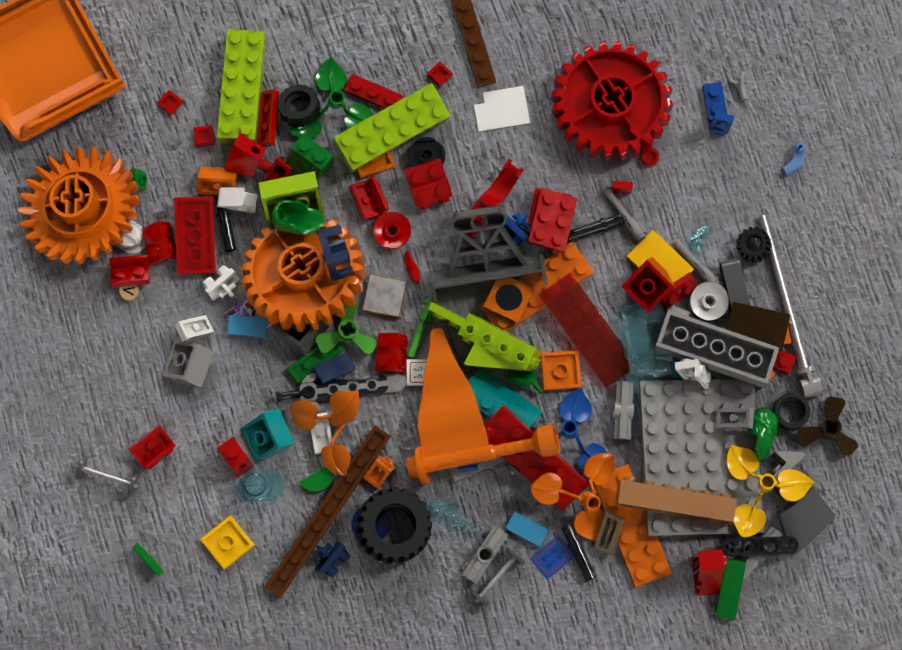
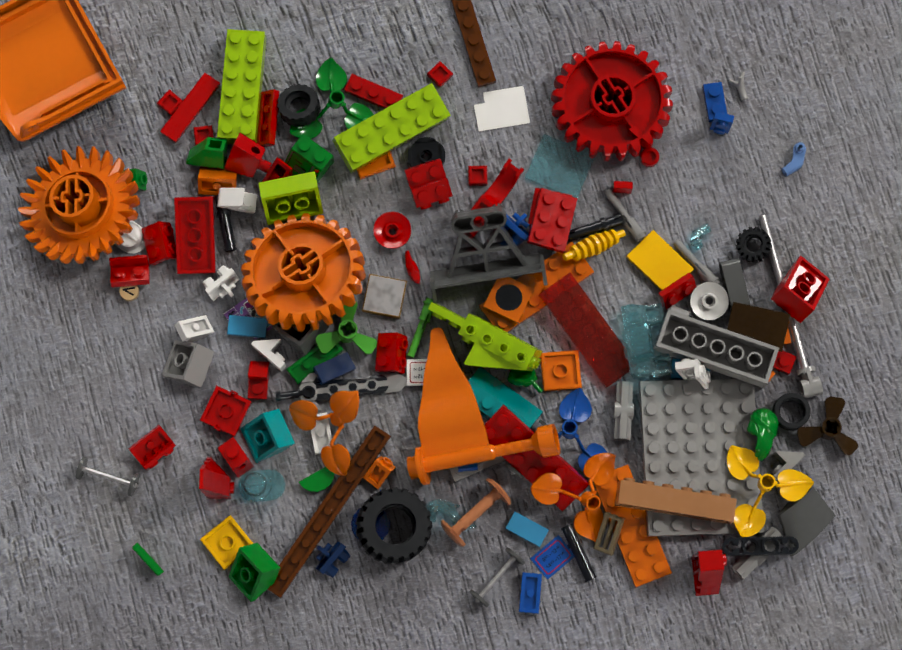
green hair [272,200,325,235] -> none
dark blue panel [318,225,354,281] -> none
red bracket [348,176,389,221] -> none
light grey piece [462,526,508,584] -> none
red slope [621,257,675,313] -> none
light grey slope [715,408,754,432] -> none
green tile [716,558,747,620] -> none
none -> red tile [160,73,221,143]
none -> green slope [186,137,227,169]
none -> red wedge [199,457,235,499]
none -> red plate [200,385,252,437]
none -> green slope [228,543,280,602]
none -> red slope [248,361,270,400]
none -> white slope [251,339,286,372]
none -> nougat hose [441,478,511,547]
none -> red tile [468,166,487,186]
none -> blue plate [519,572,542,614]
none -> clear light blue piece [525,134,595,198]
none -> yellow piece [562,229,626,261]
none -> red slope [771,255,830,323]

